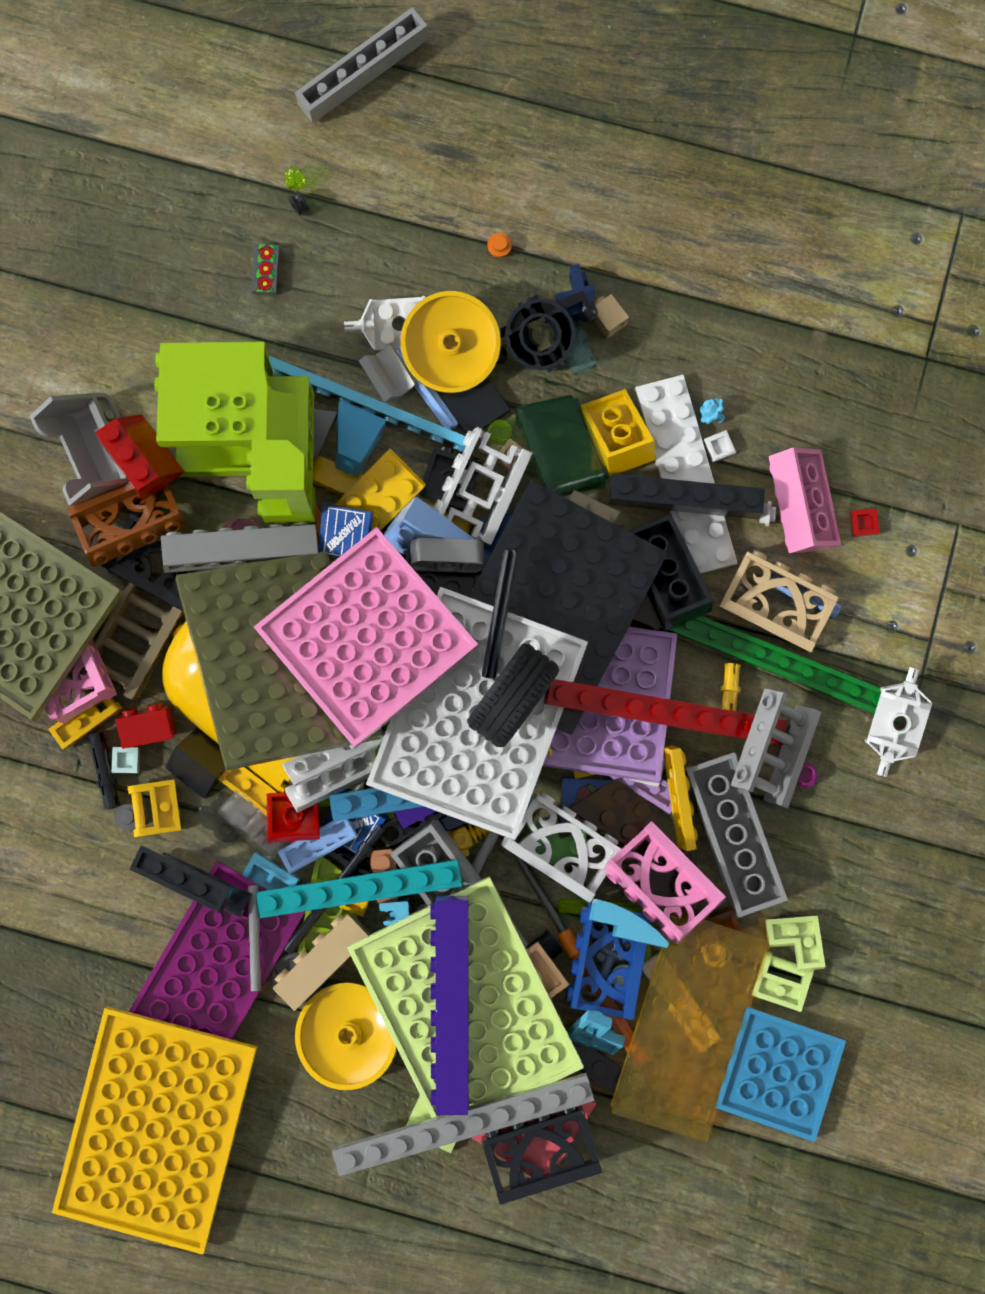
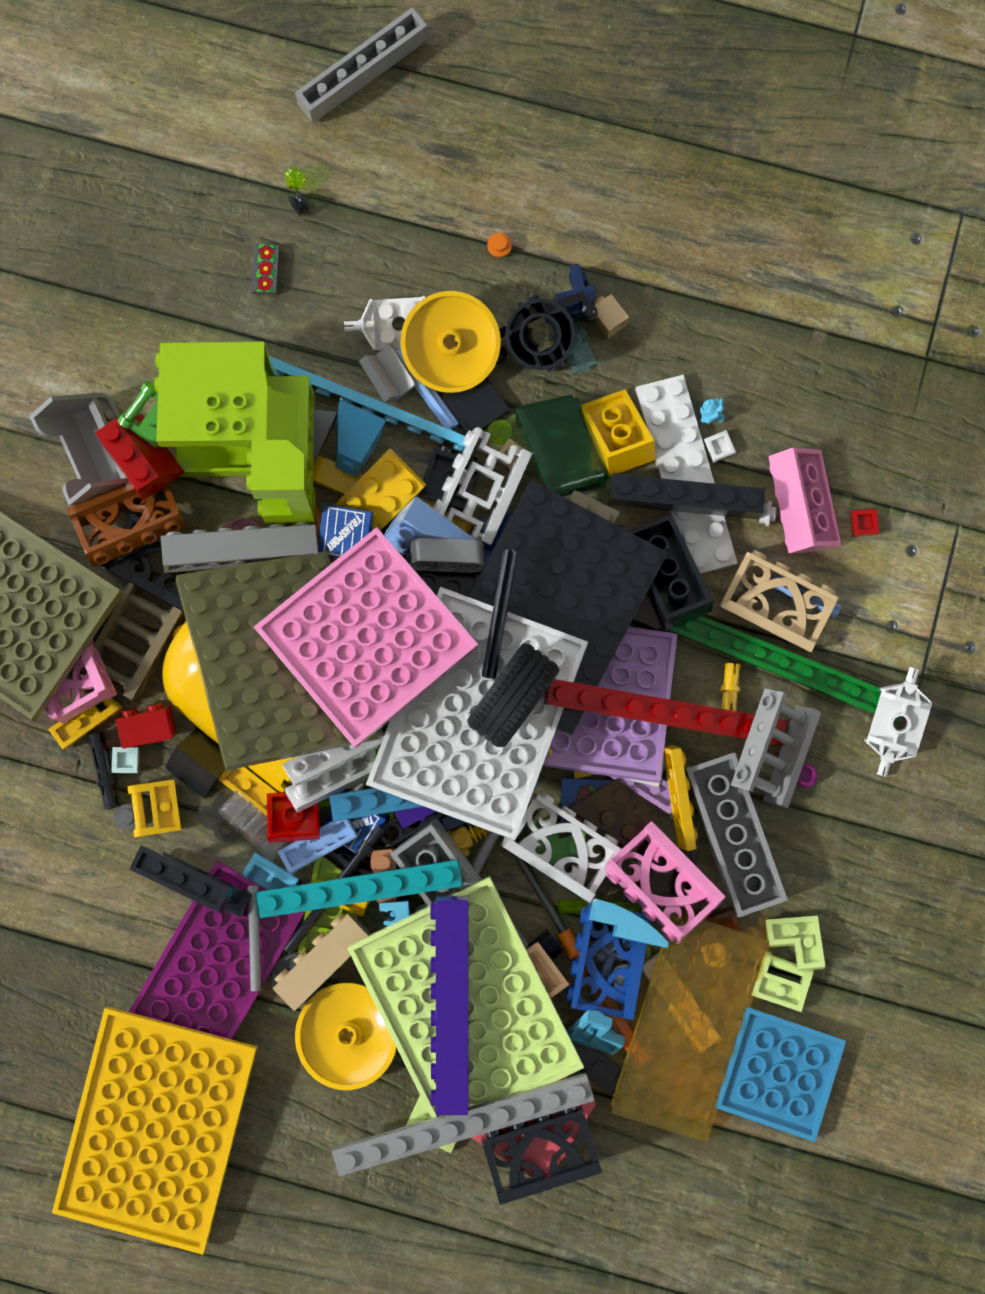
none -> bright green plate [118,381,158,448]

